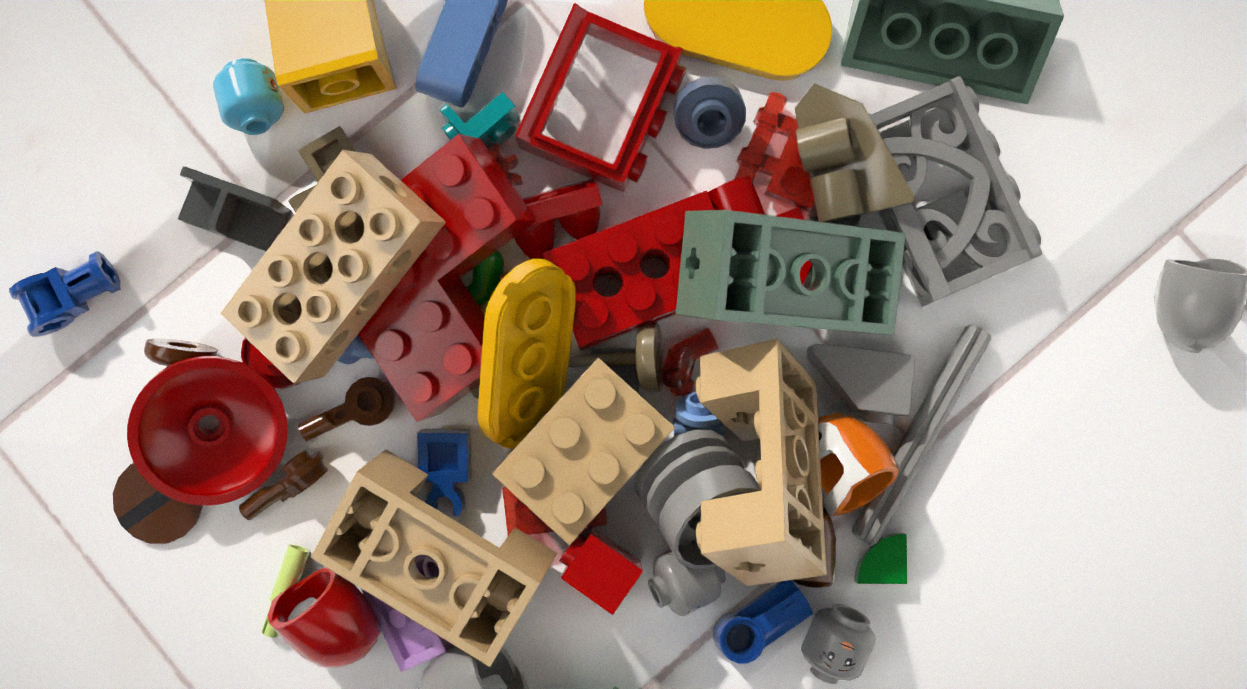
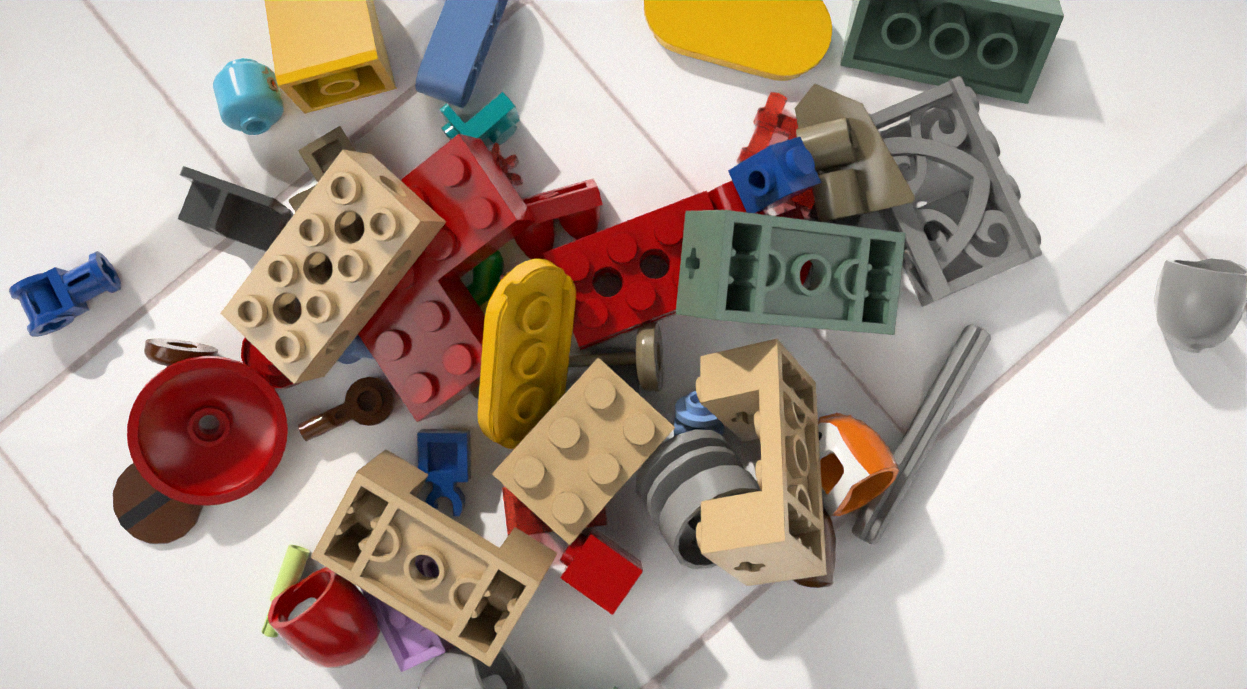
reddish brown plate [238,450,328,520] -> none
window [515,3,687,193] -> none
light grey head [648,549,726,616] -> none
clear red arm [662,327,719,396] -> none
sand blue plate [674,76,746,149] -> none
blue piece [713,580,814,664] -> none
light grey head [801,604,876,684] -> none
light grey slope [807,343,915,425] -> none
green tile [854,533,907,584] -> none
none -> blue brick [728,137,821,214]

